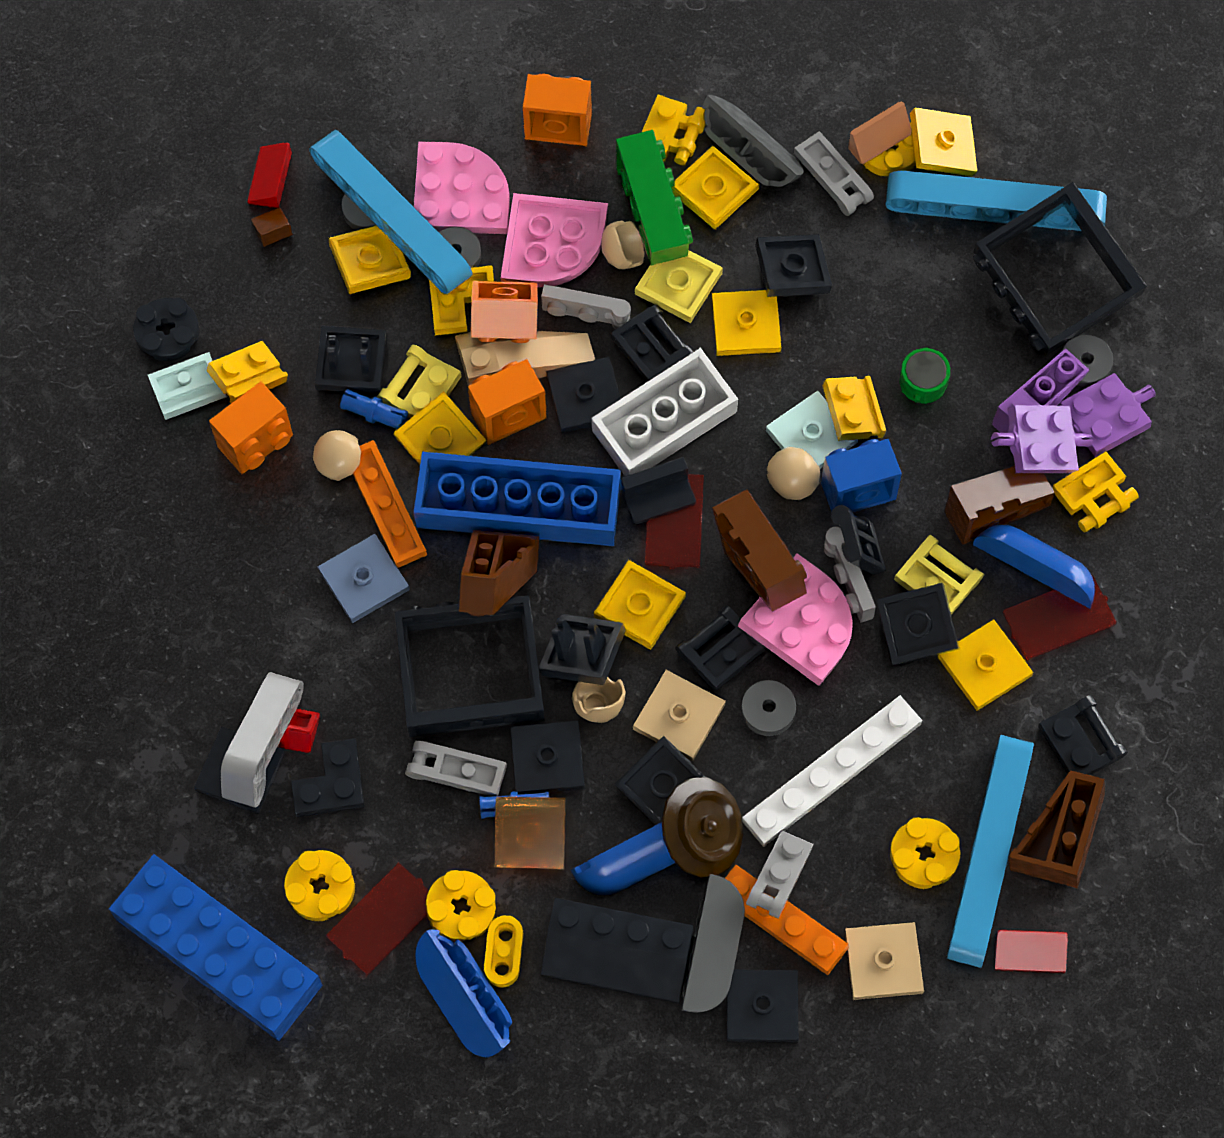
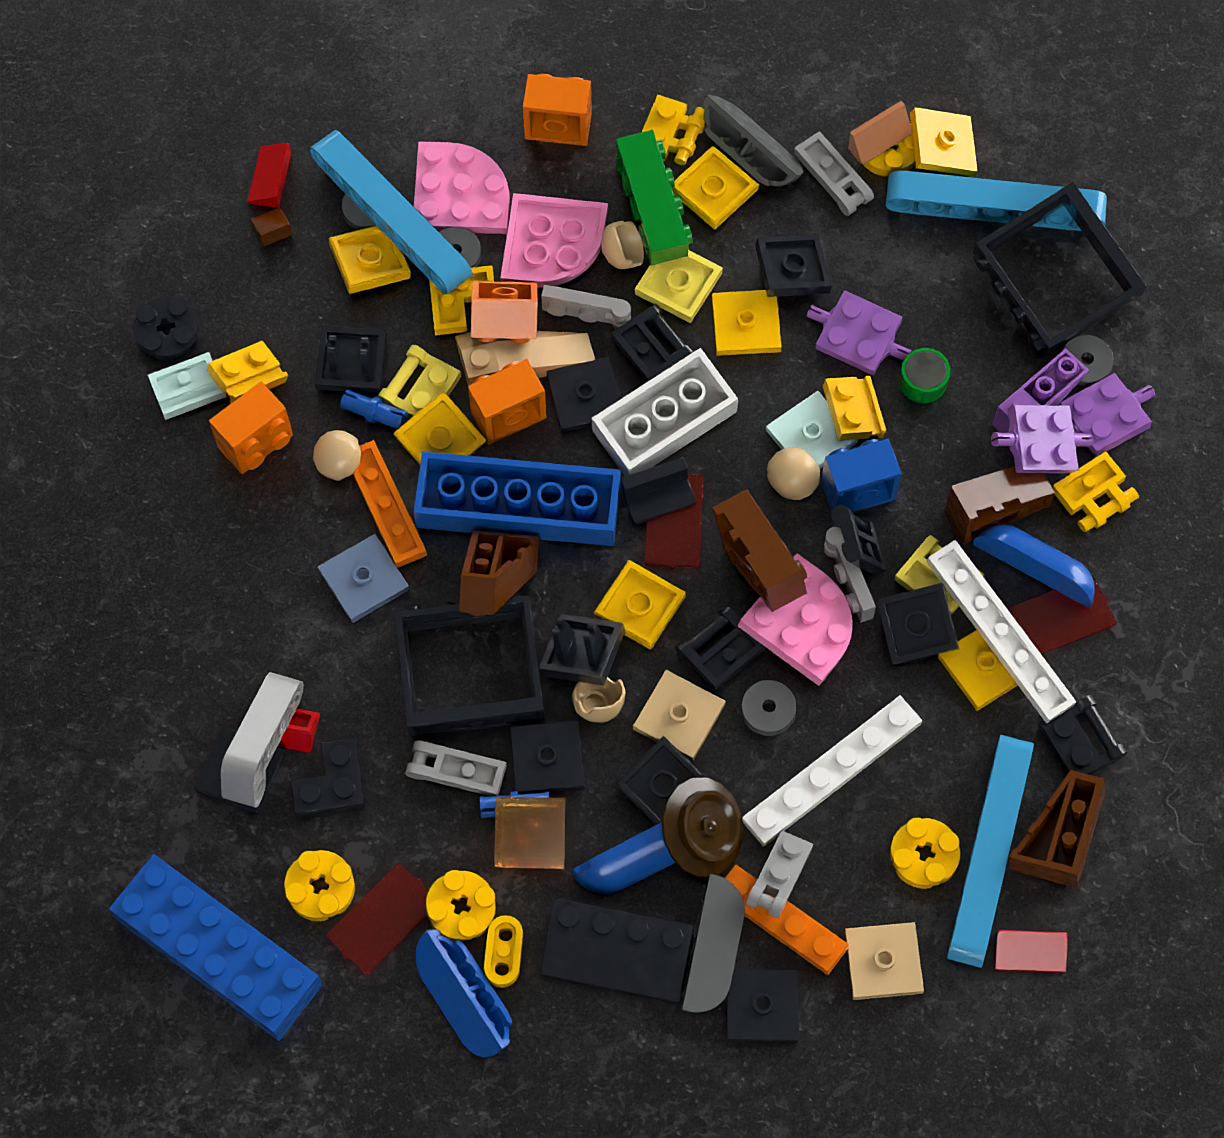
none -> medium lavender plate [807,290,912,376]
none -> white plate [926,540,1076,724]

